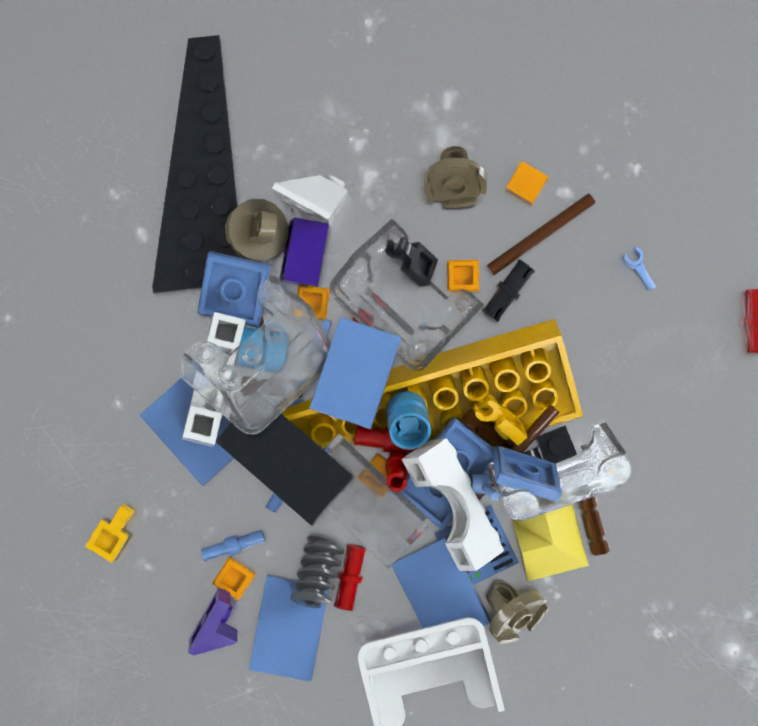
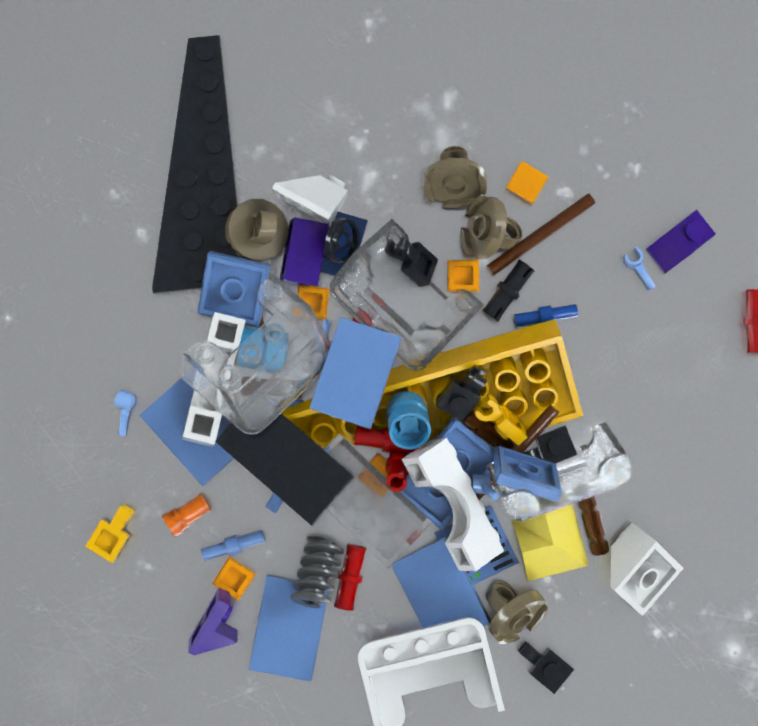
none -> light blue hand [113,389,136,436]
none -> orange pin [162,493,211,537]
none -> piece [320,211,368,281]
none -> black plate [435,365,487,422]
none -> dark tan tile [461,196,523,259]
none -> blue bar [514,304,578,327]
none -> black plate [517,641,574,694]
none -> white slope [610,522,683,616]
none -> dark purple slope [646,210,716,274]

